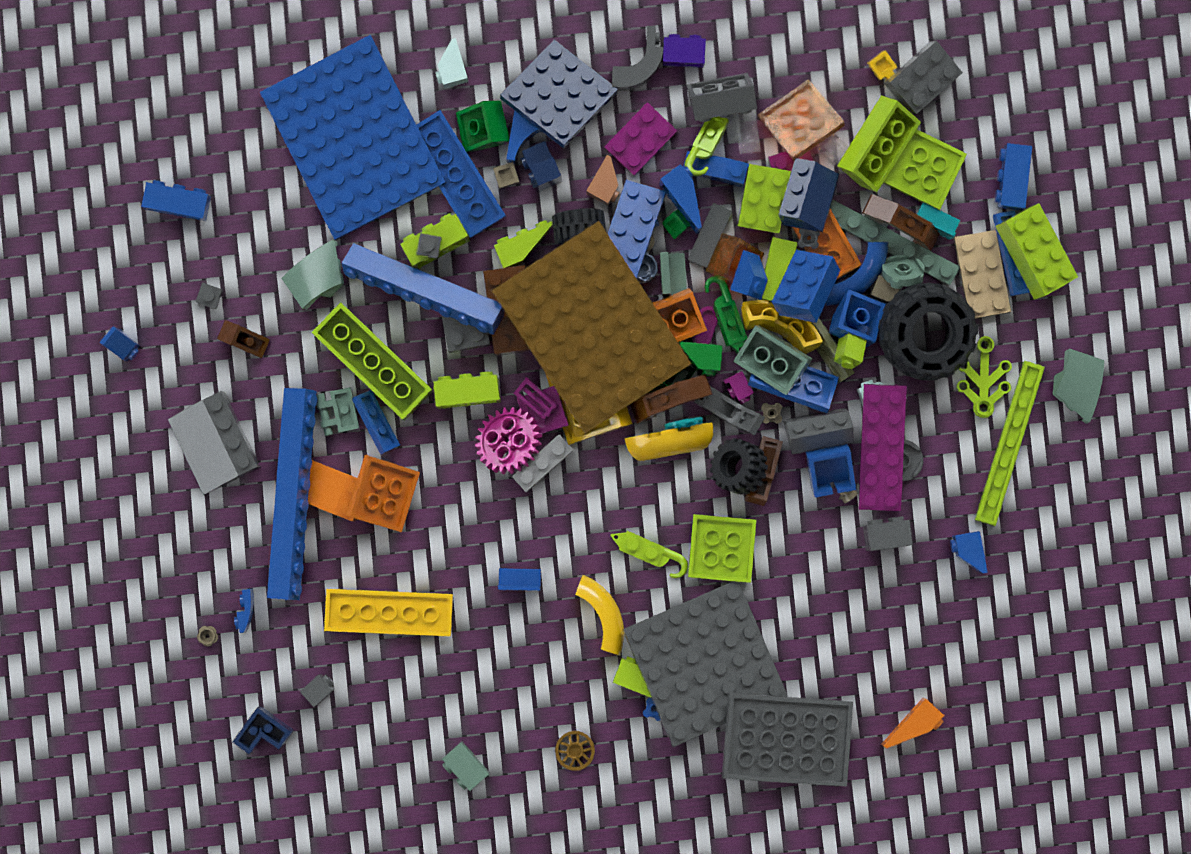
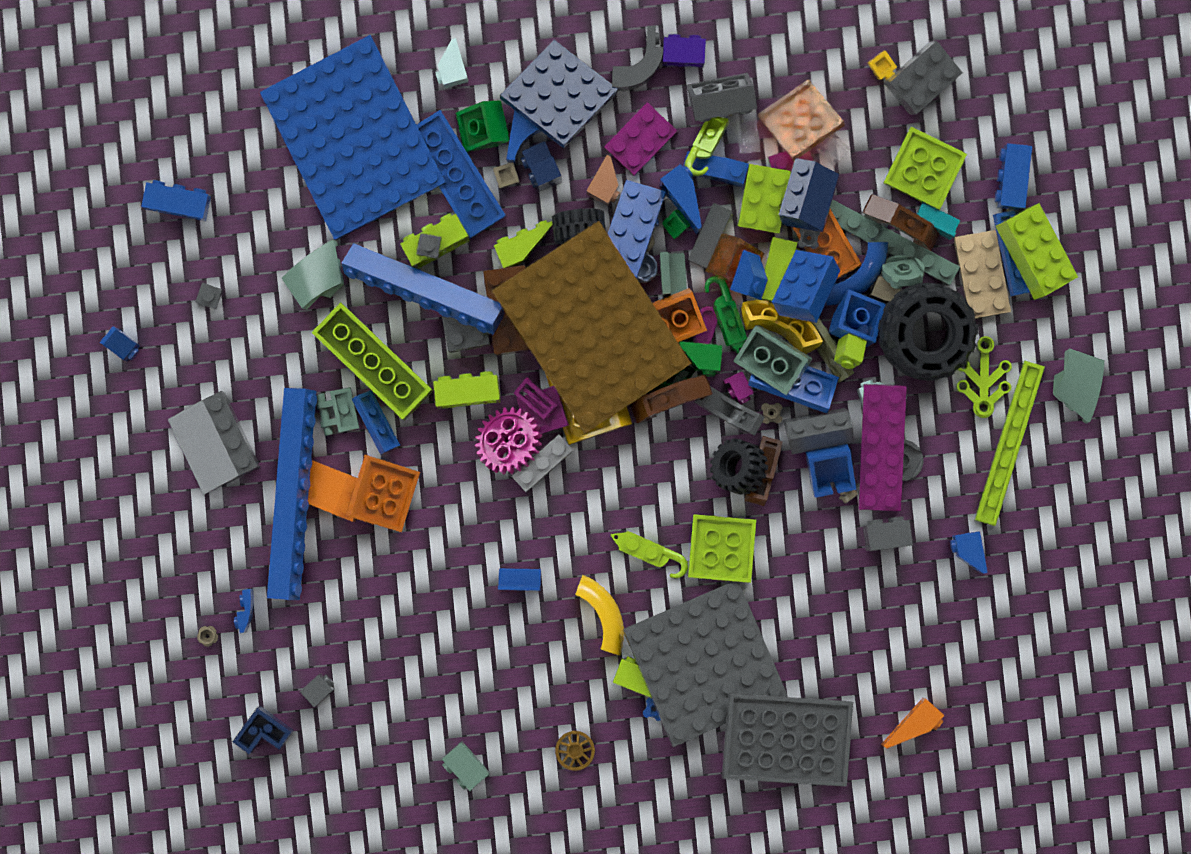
reddish brown slope [217,320,270,358] -> none
yellow plate [324,589,453,636] -> none
yellow brick [625,422,713,461] -> none
teal wheel [664,417,703,430] -> none
lime brick [837,95,921,193] -> none

